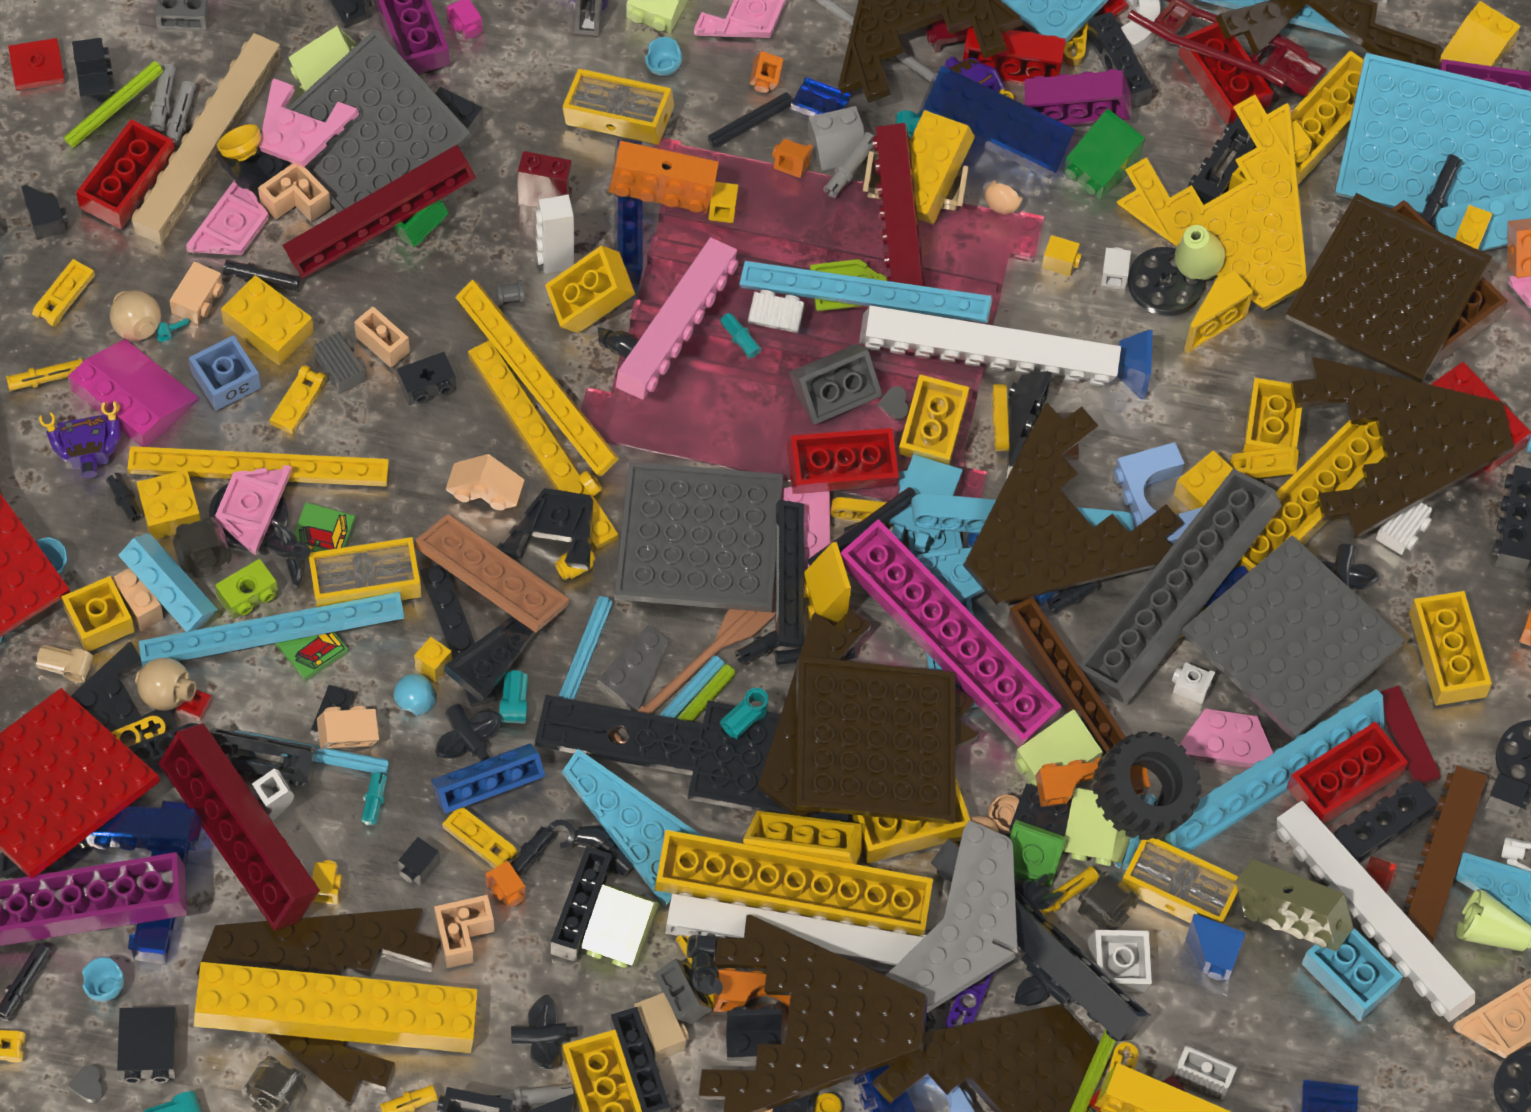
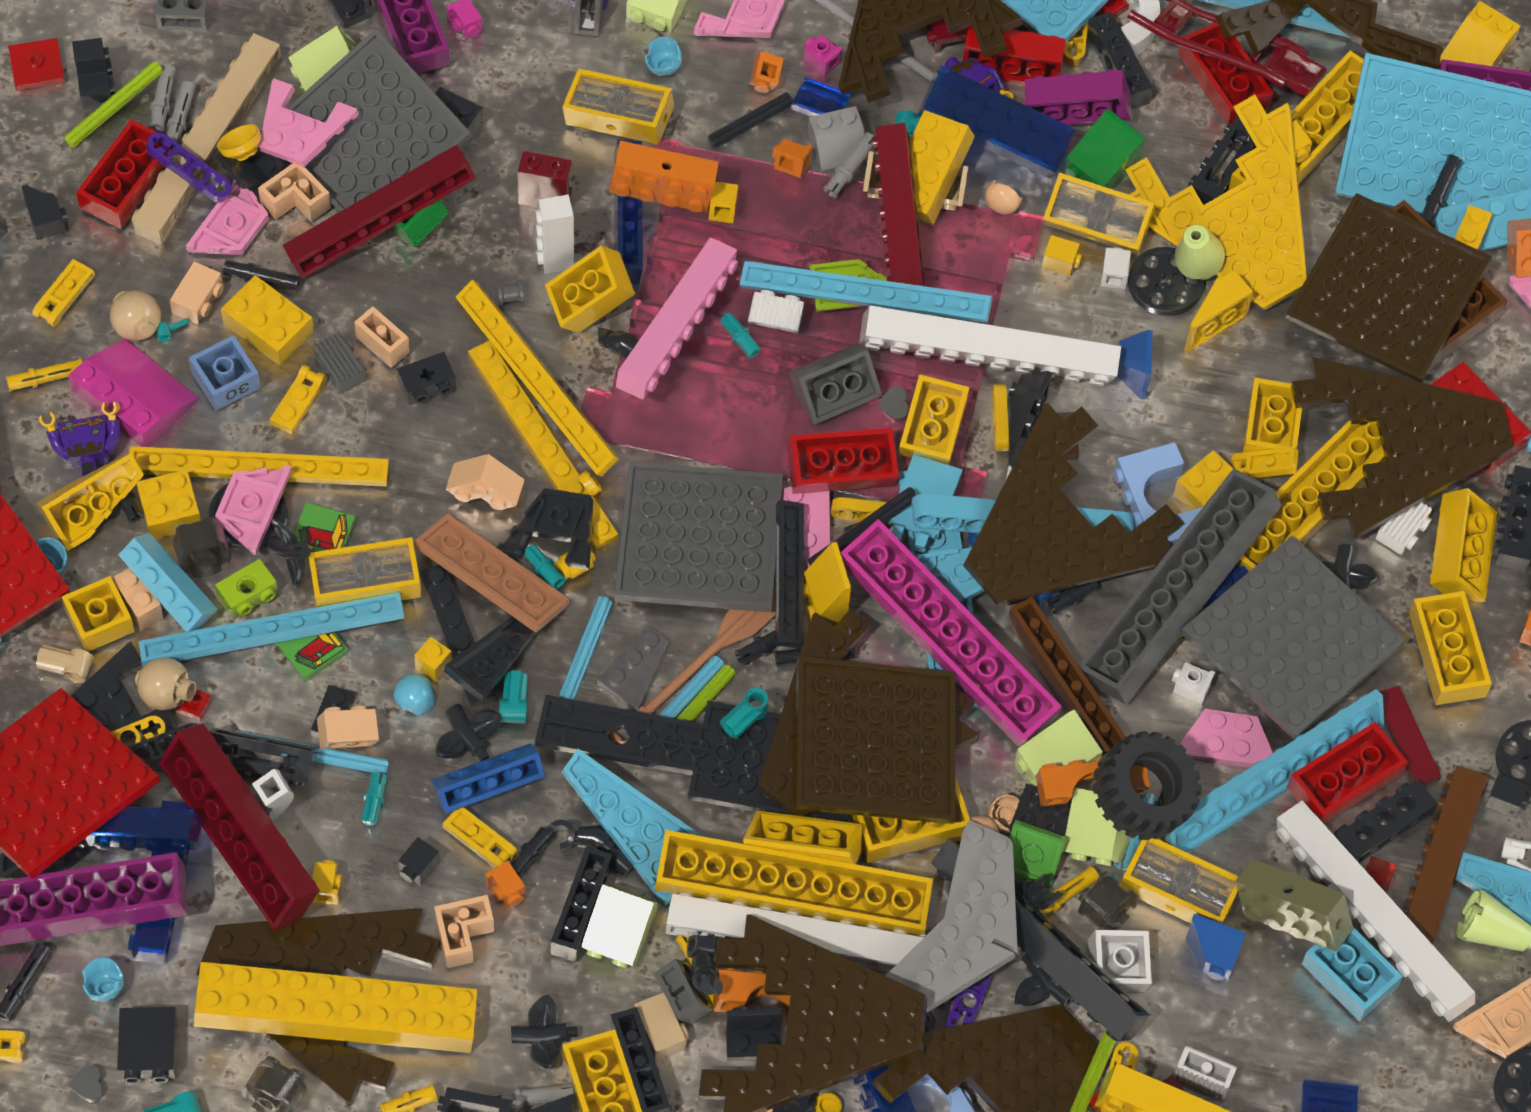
none -> yellow wedge [36,453,144,551]
none -> dark purple beam [146,132,231,202]
none -> teal axle [524,544,566,589]
none -> dark pink brick [803,34,843,77]
none -> clear brick [1043,172,1155,256]
none -> yellow slope [1430,488,1497,602]

